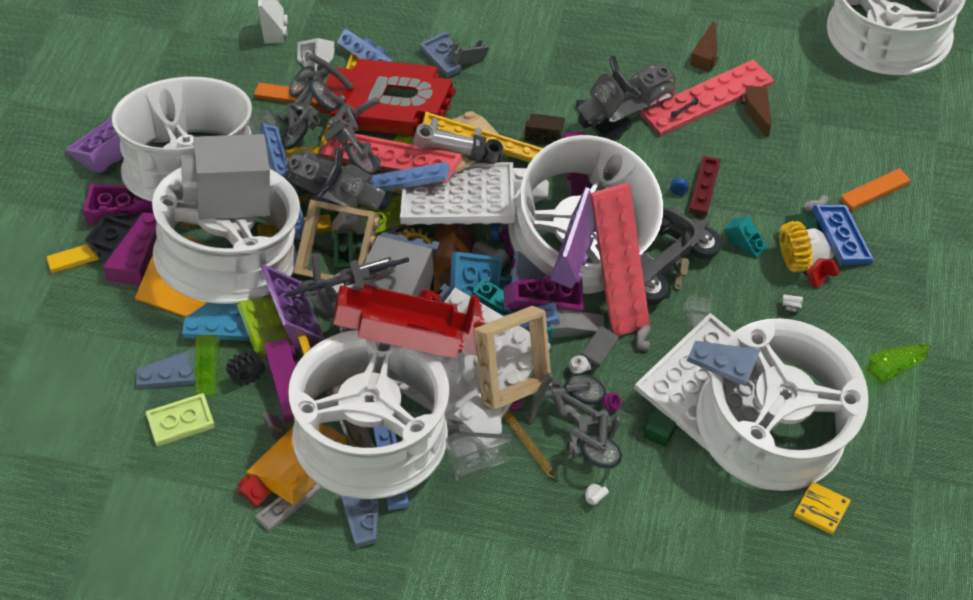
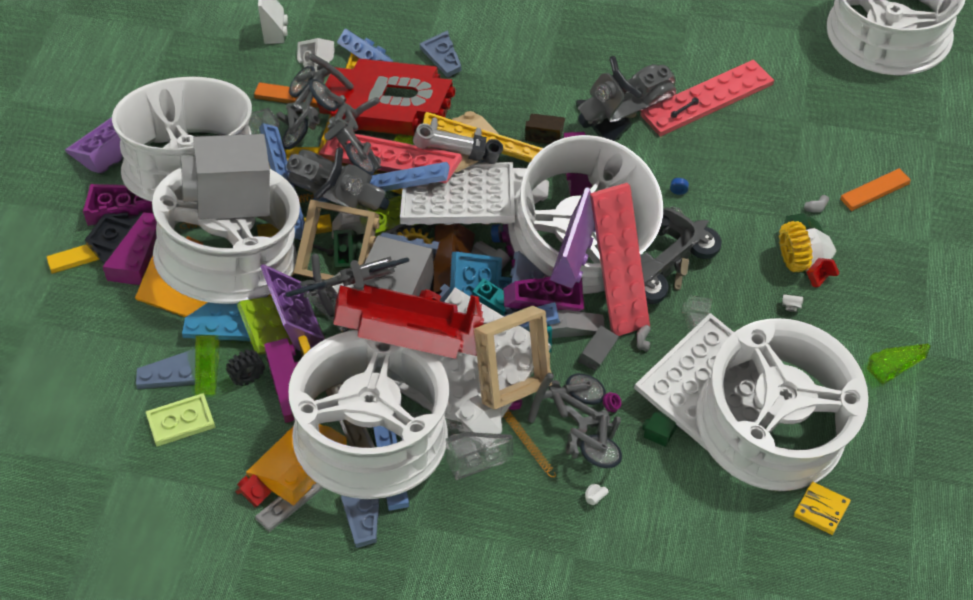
flat silver slope [263,412,286,439] -> none
dark grey hinge [448,40,490,65] -> none
white plate [569,355,591,374] -> none
sand blue wing [687,341,761,386] -> none
dark red plate [689,156,721,216] -> none
reddish brown slope [690,22,718,72] -> none
teal slope [724,216,767,257] -> none
reddish brown slope [741,86,771,136] -> none
blue tile [812,205,874,265] -> none

